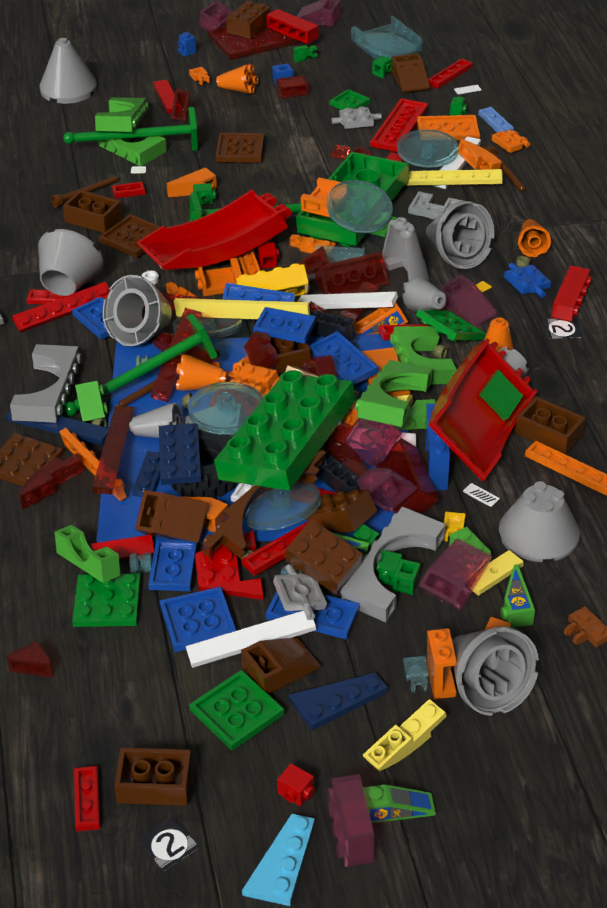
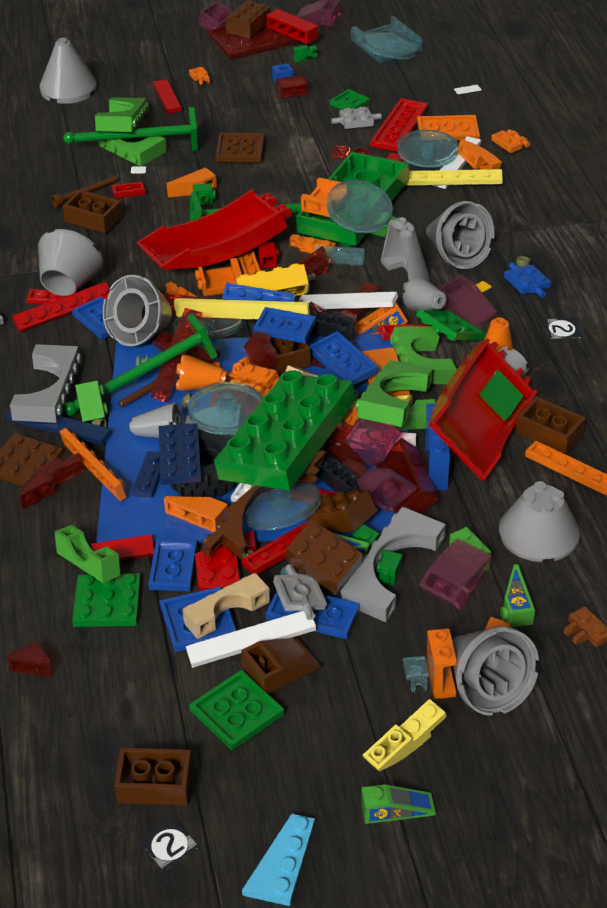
red tile [74,766,100,832] -> none
clear red tile [92,405,134,495] -> none
reddish brown plate [99,214,161,258] -> none
clear light blue wheel [130,552,152,574] -> none
reddish brown slope [135,490,208,543] -> none
white tile [142,270,159,285] -> none
clear red slope [171,89,190,121] -> none
blue brick [177,32,196,57] -> none
orange cone [217,64,259,94] -> none
red brick [277,764,315,806] -> none
dark blue wing [289,673,388,730] -> none
clear red panel [301,355,338,376] -> none
clear red slope [313,251,390,294] -> none
clear pink brick [327,774,374,867] -> none
green brick [372,55,391,78] -> none
reddish brown slope [391,53,430,93] -> none
green brick [393,559,421,595] -> none
light grey plate [408,191,463,219] -> none
red tile [428,59,473,89] -> none
olive hinge [433,345,448,359] -> none
yellow plate [444,512,465,542] -> none
green brick [450,97,467,116] -> none
white sticker [463,483,500,507] -> none
light yellow tile [464,550,524,596] -> none
medium blue tile [478,107,514,133] -> none
reddish brown piece [485,146,525,192] -> none
orange cone [518,219,551,257] -> none
red brick [551,265,592,322] -> none
none -> tan arch [183,573,270,639]

